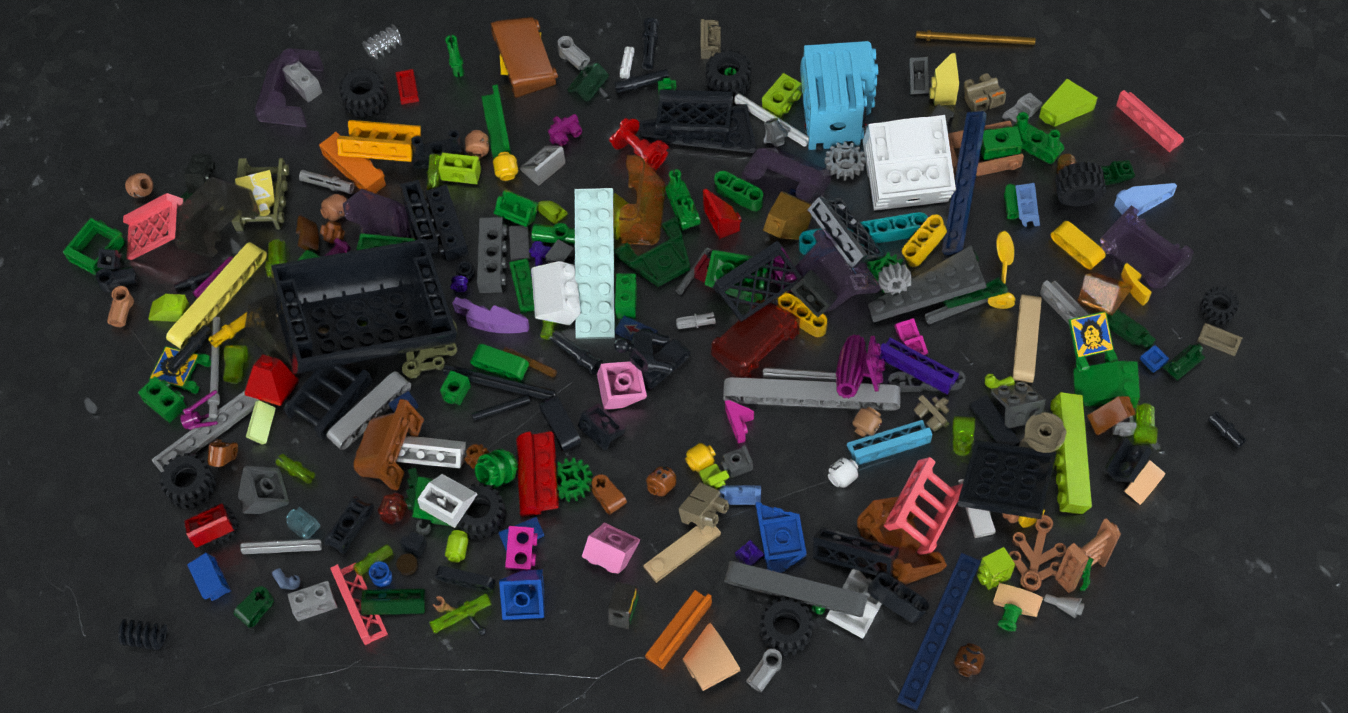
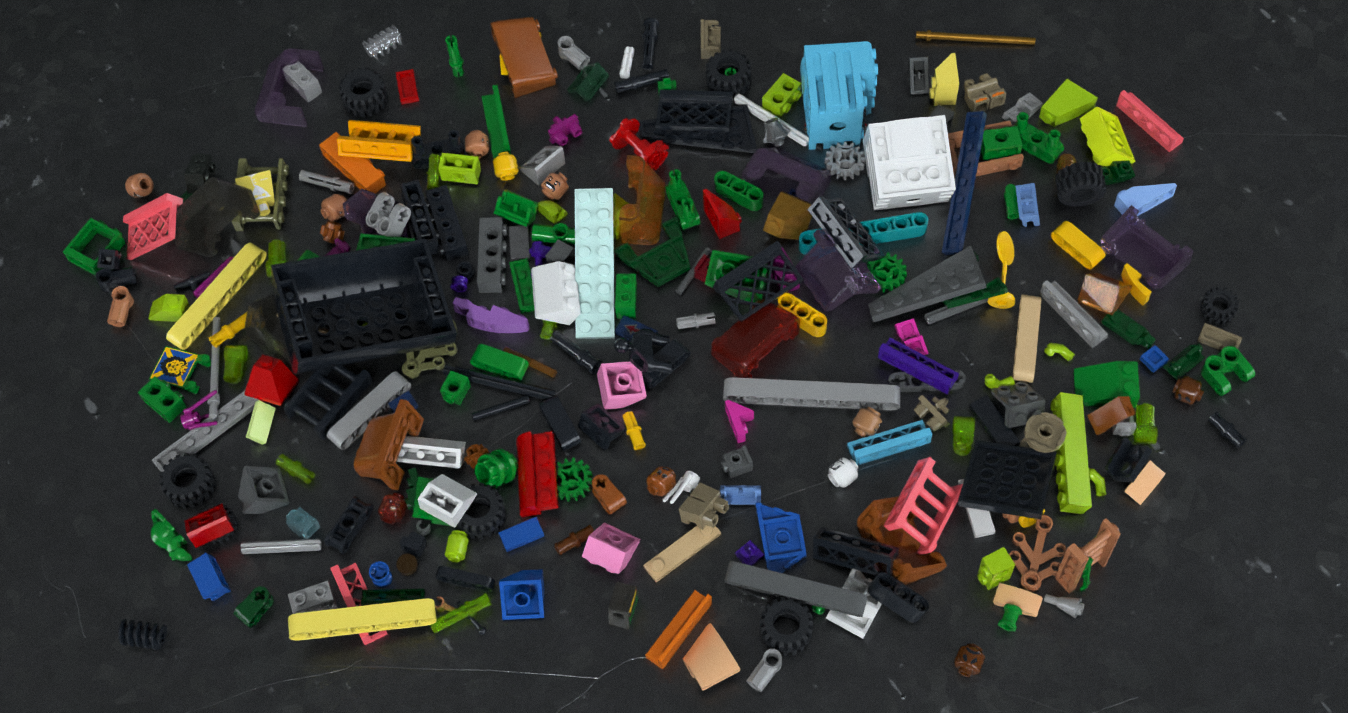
black pin [166,325,212,374] -> none
dark orange piece [207,439,238,467] -> none
sand blue arm [272,568,300,590] -> none
reddish brown slope [296,215,319,253] -> none
clear neon green axle [353,544,393,576] -> none
dark pink brick [505,526,538,570] -> none
yellow head [685,443,716,472] -> none
lime bracket [699,464,729,489] -> none
light grey axle [763,367,836,382] -> none
pearl dark grey brick [791,270,838,318] -> none
magenta plate [836,334,885,399] -> none
light grey gear [878,262,912,295] -> none
dark blue plate [897,553,981,711] -> none
yellow beam [902,214,947,267] -> none
flag [1068,311,1118,372] -> none
none -> green animal [151,509,192,561]
none -> light yellow beam [288,598,437,641]
none -> light grey piece [366,192,411,237]
none -> nougat head [541,172,569,200]
none -> reddish brown pin [554,524,594,555]
none -> yellow axle [622,411,646,450]
none -> white plant [663,471,700,504]
none -> lime arm [1044,343,1075,362]
none -> neon yellow slope [1079,107,1135,166]
none -> lime arm [1089,468,1107,496]
none -> reddish brown head [1172,376,1204,405]
none -> green piece [1201,346,1255,396]

